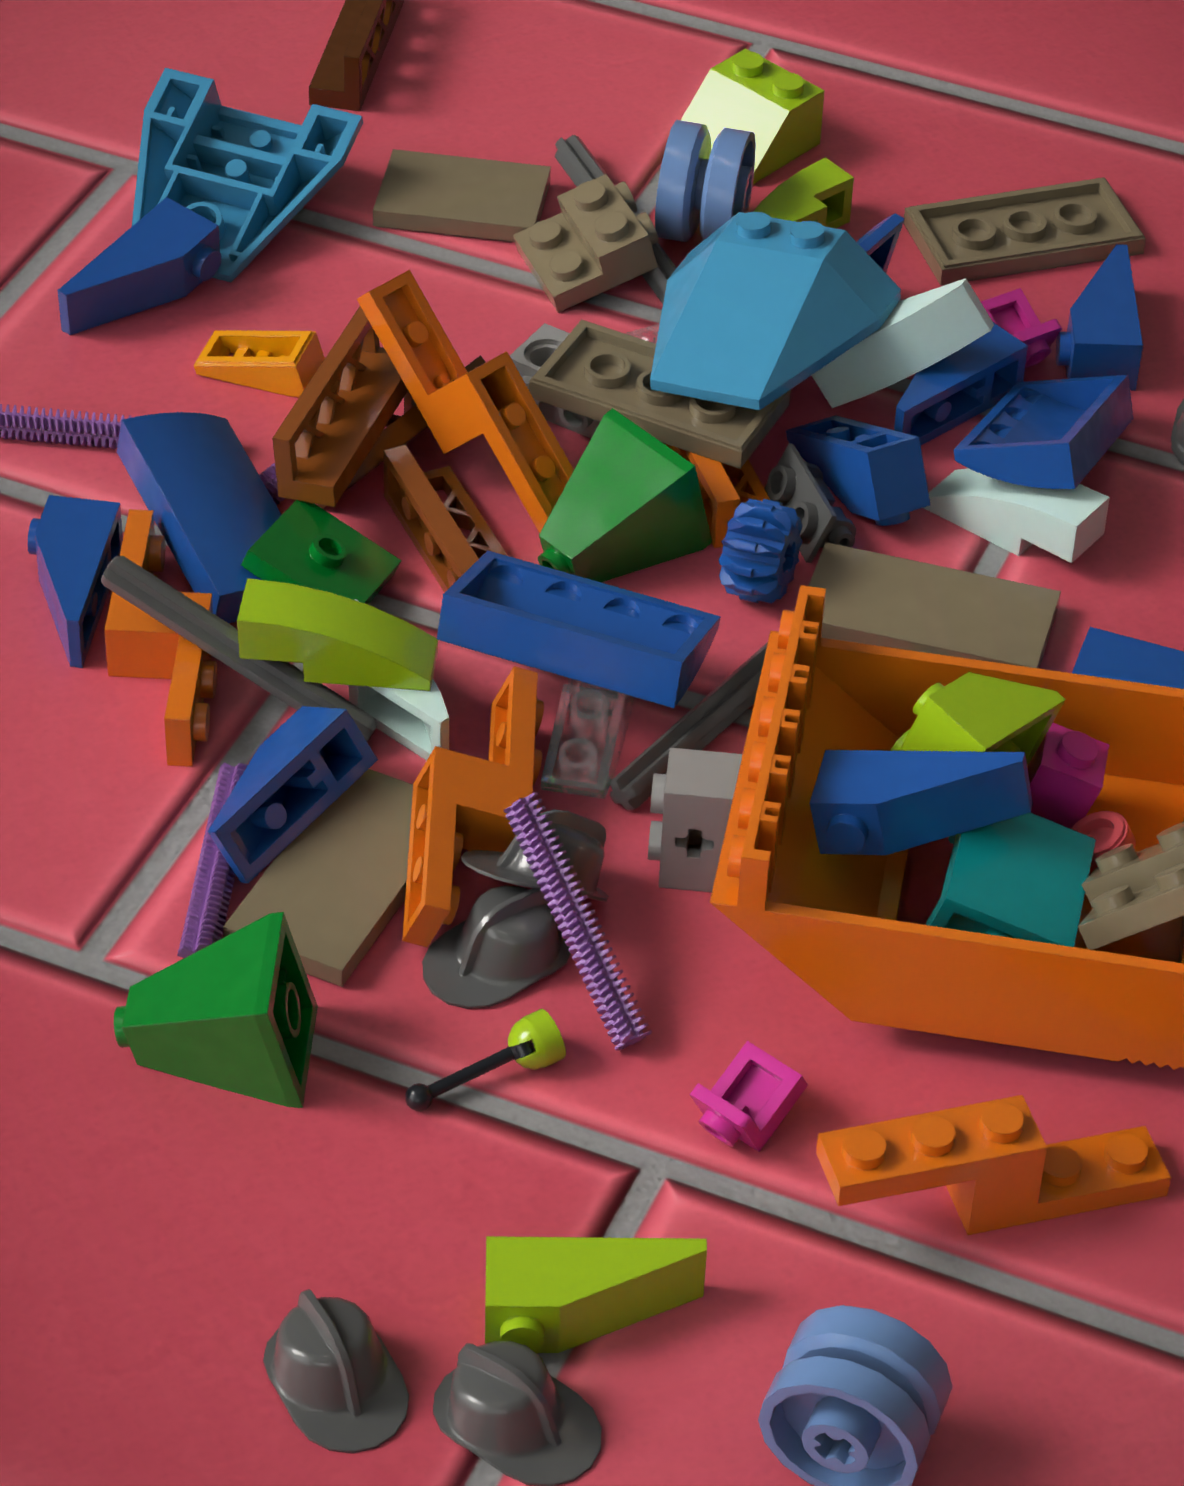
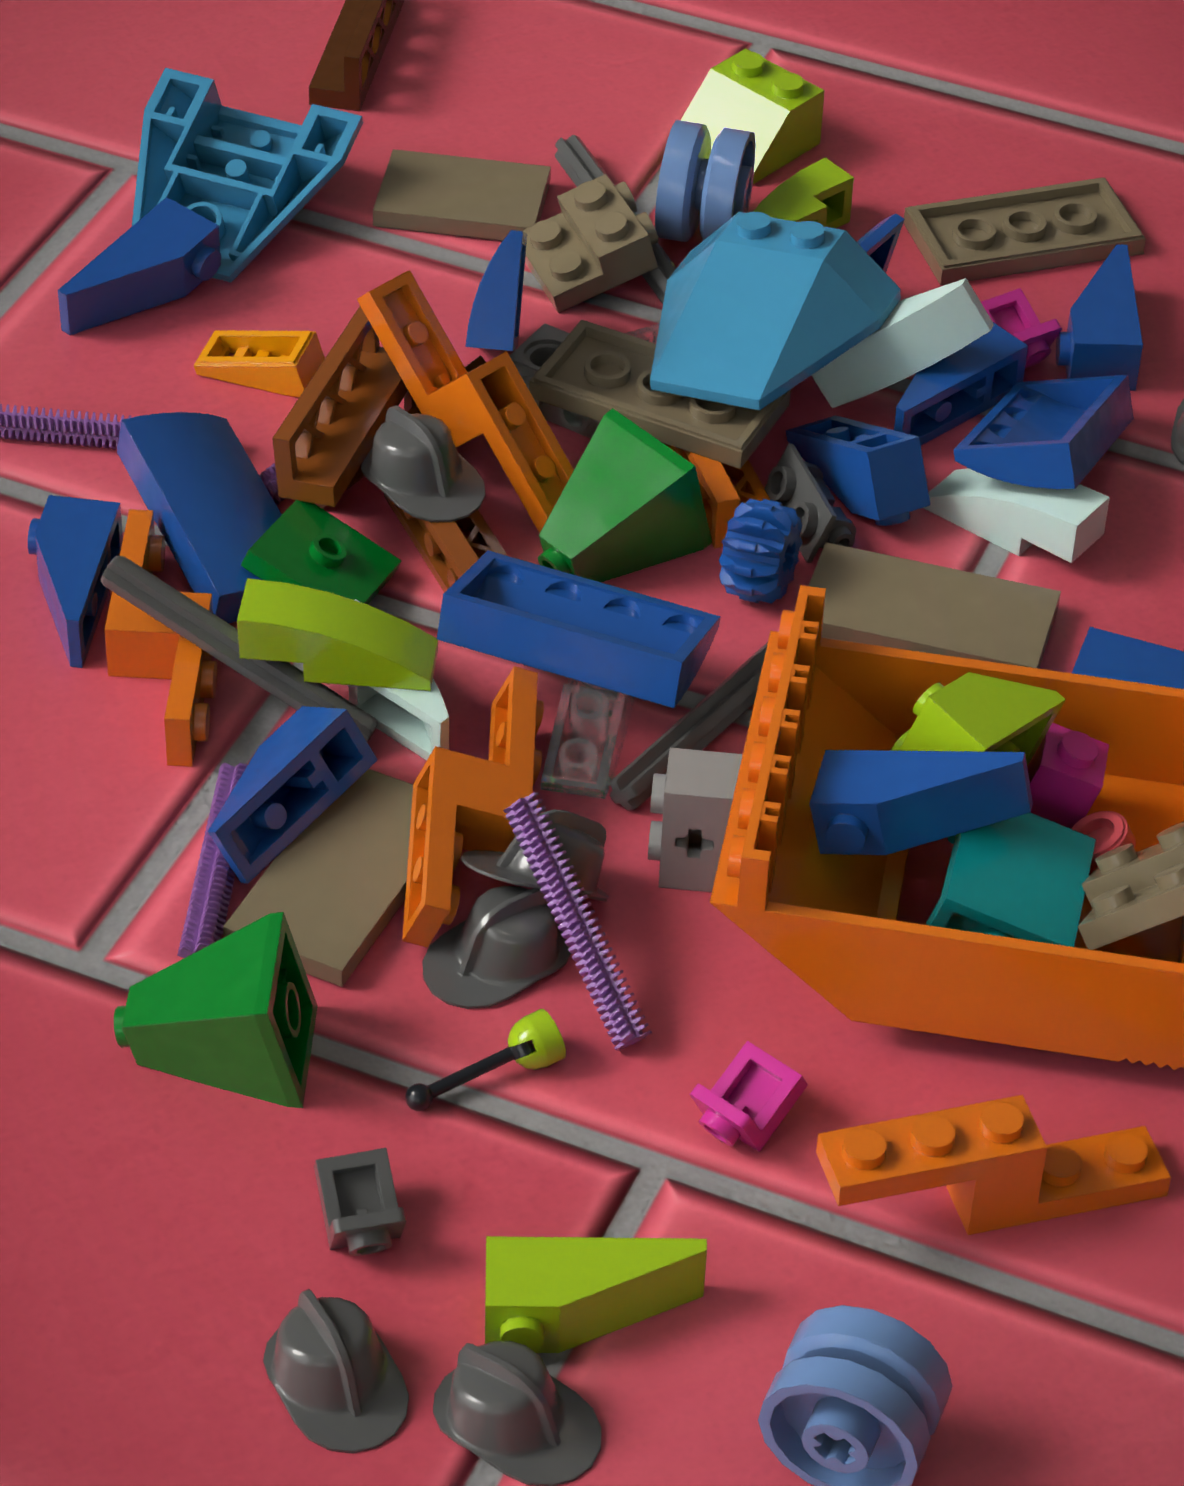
none -> dark grey bracket [314,1148,406,1256]
none -> dark grey piece [361,405,486,522]
none -> blue slope [465,230,527,351]

